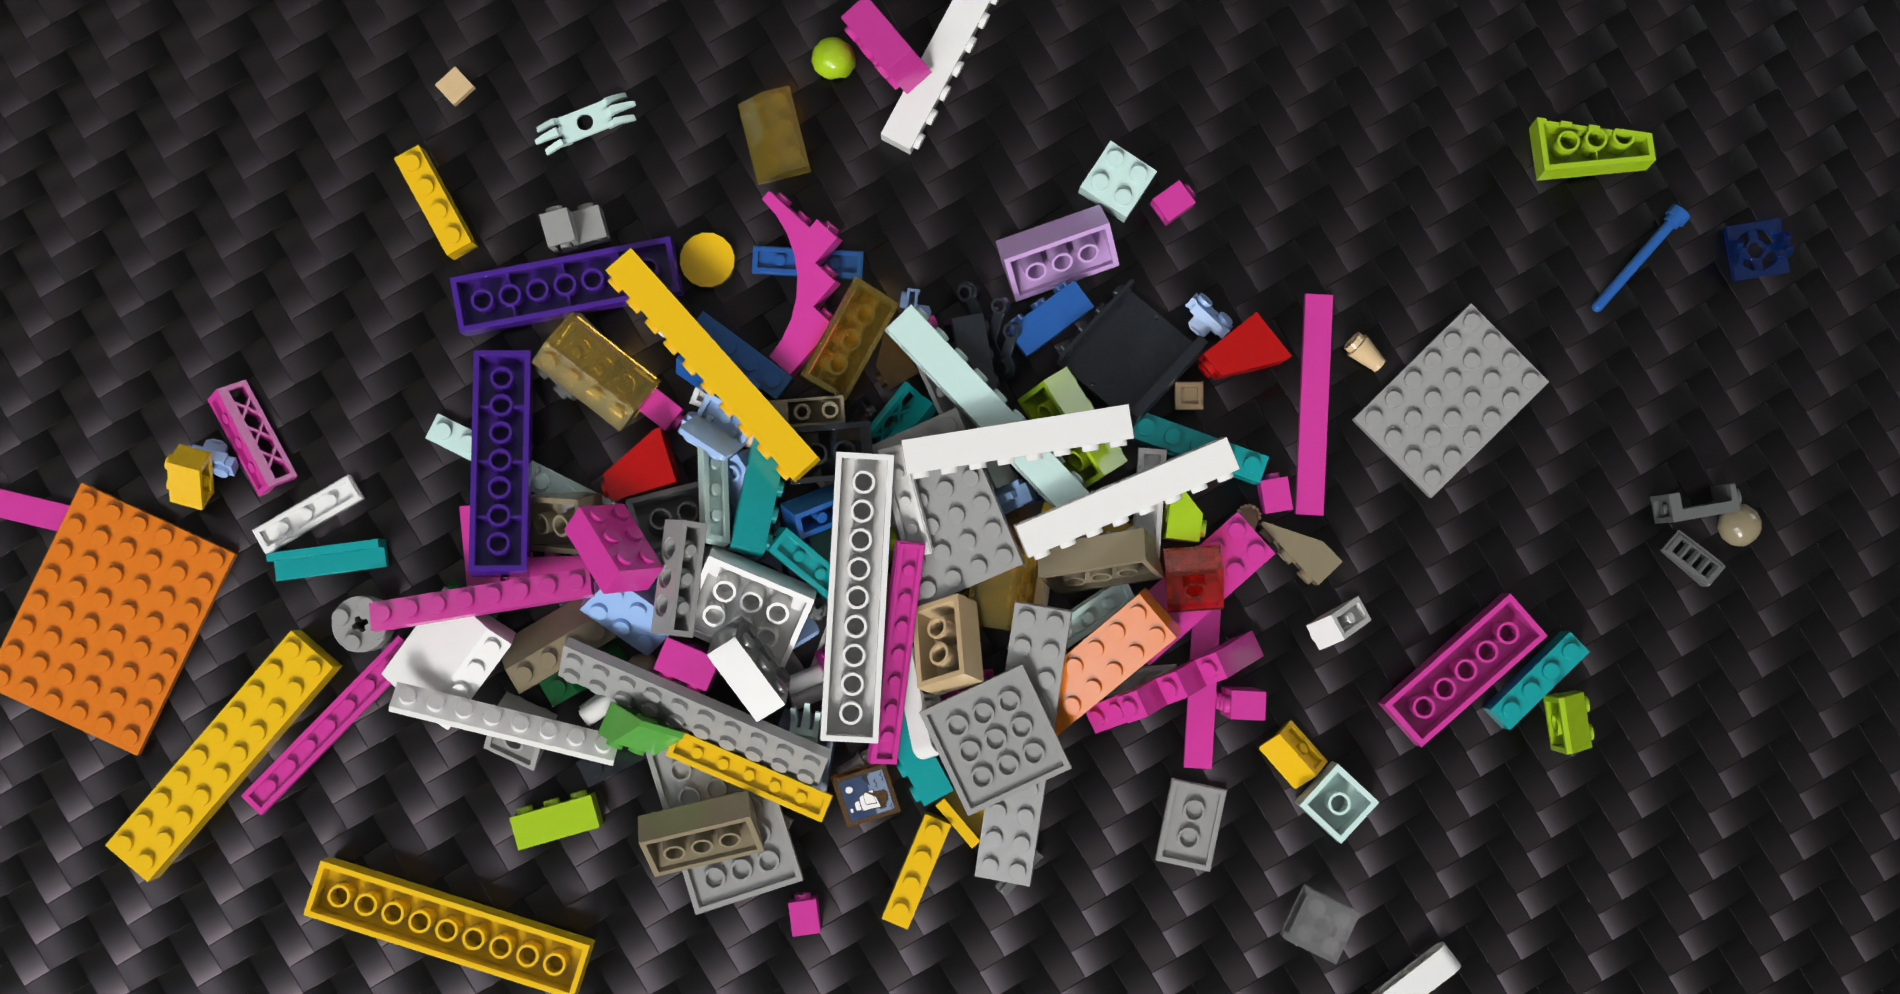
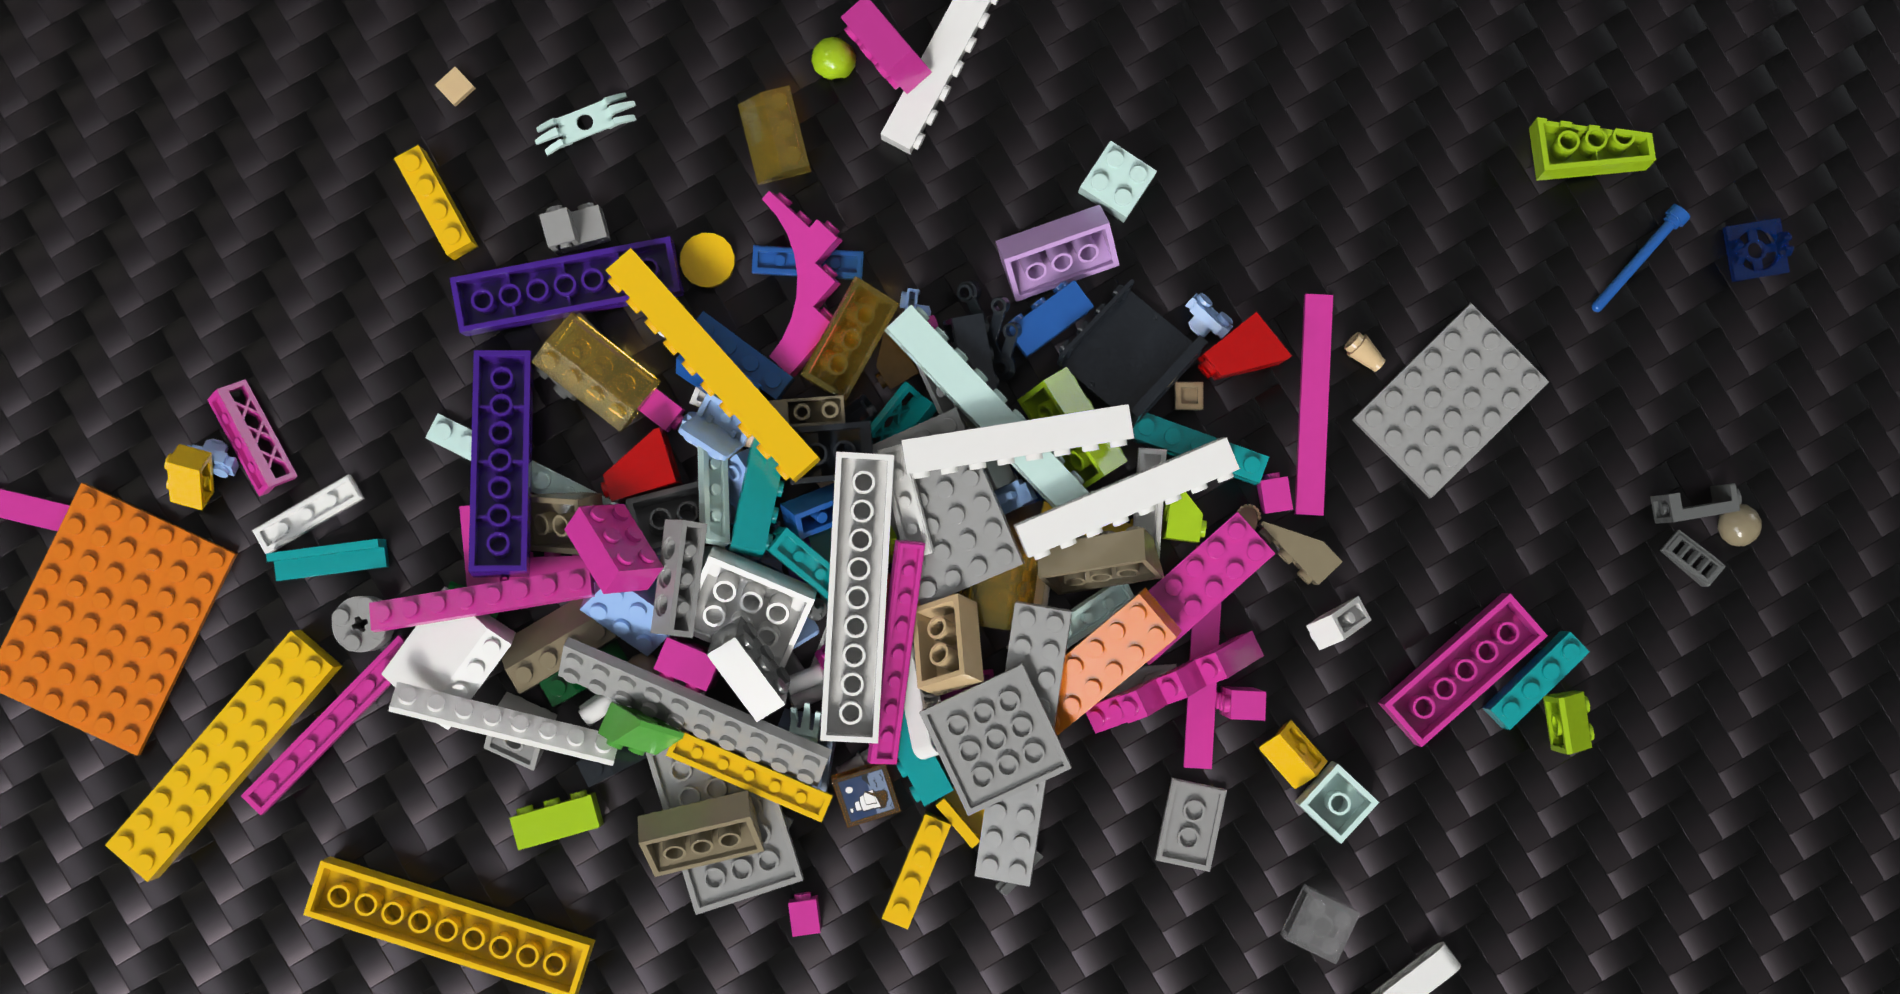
dark pink brick [1150,180,1196,226] -> none
clear red slope [1163,545,1224,613] -> none

